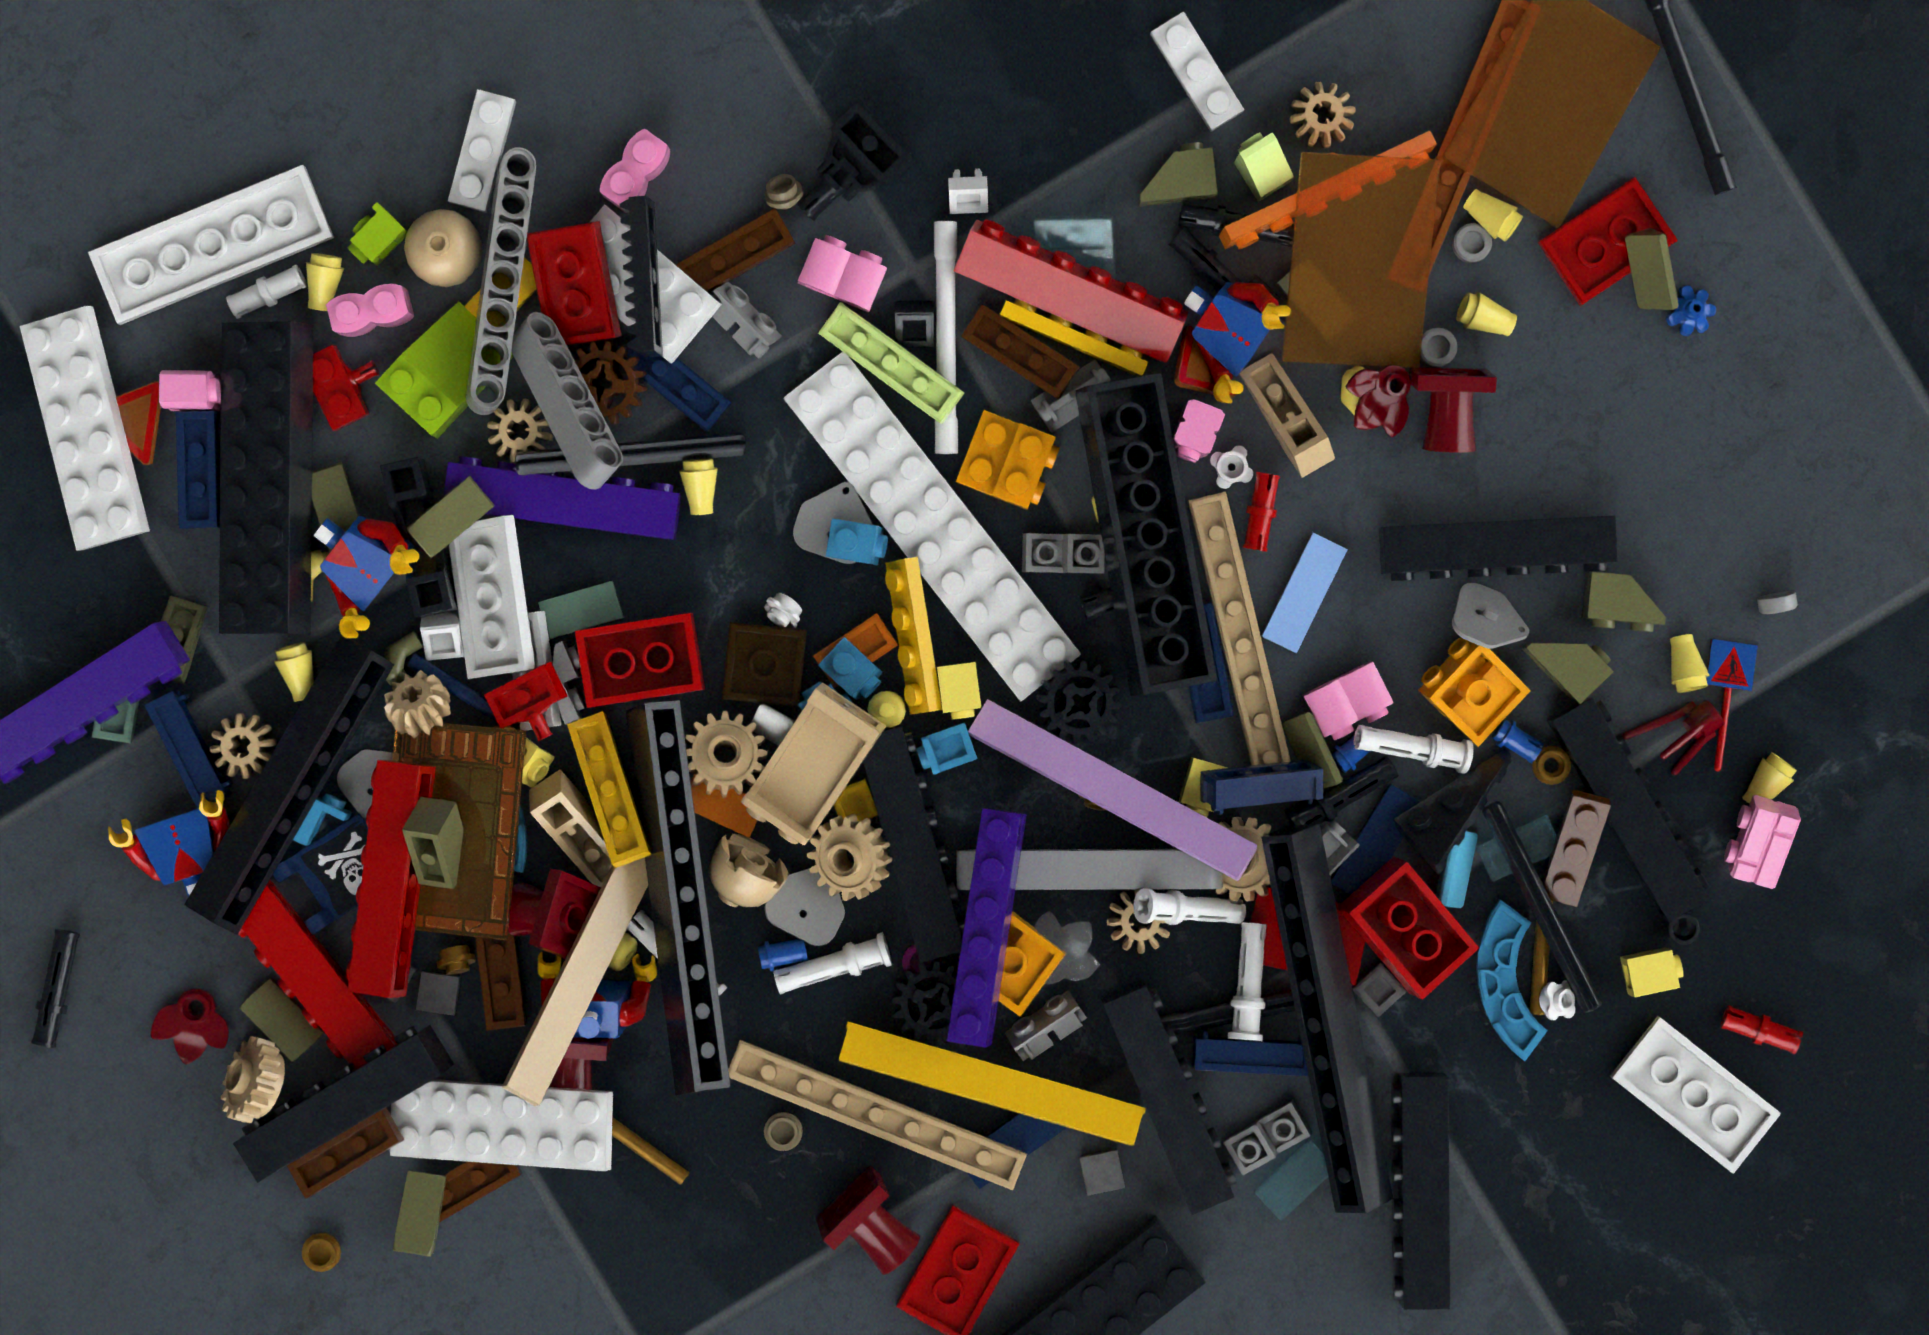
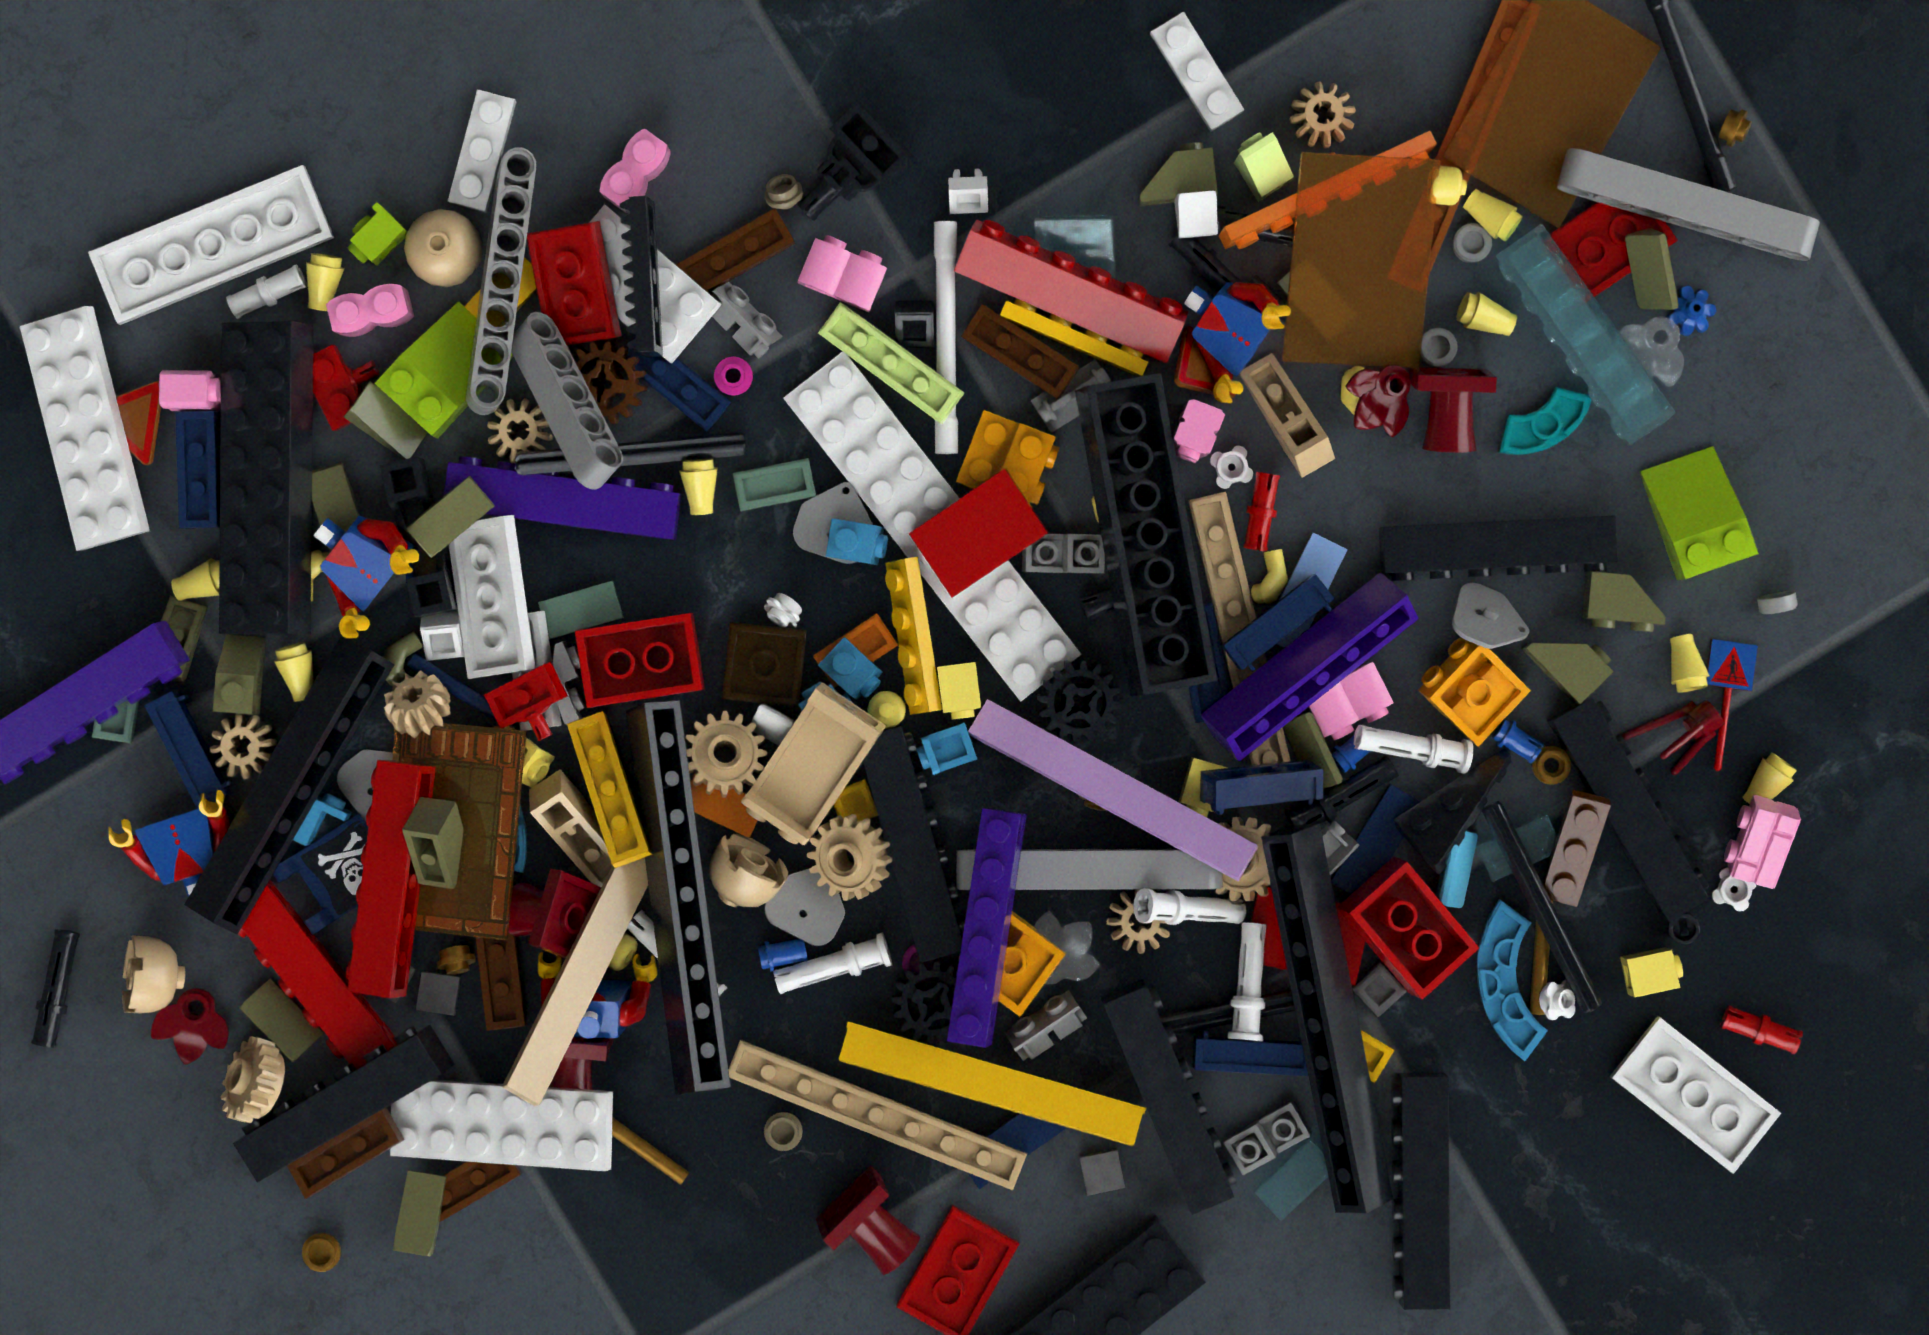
none -> tan cylinder [122,935,185,1014]
none -> light yellow cone [171,558,219,601]
none -> olive slope [213,634,266,715]
none -> olive slope [344,381,428,460]
none -> dark pink plate [714,357,753,396]
none -> sand green tile [733,458,816,512]
none -> red tile [909,468,1049,598]
none -> white slope [1174,191,1218,238]
none -> dark purple brick [1201,572,1419,762]
none -> dark blue container [1220,574,1335,671]
none -> light yellow arm [1251,549,1288,604]
none -> yellow tile [1360,1029,1394,1083]
none -> light yellow piece [1426,165,1467,206]
none -> clear light blue brick [1496,223,1676,445]
none -> teal tile [1498,387,1593,455]
none -> light grey beam [1557,148,1820,261]
none -> clear plate [1611,316,1684,387]
none -> lime slope [1639,446,1759,580]
none -> white plate [1712,867,1756,911]
none -> pearl gold plate [1719,109,1752,147]

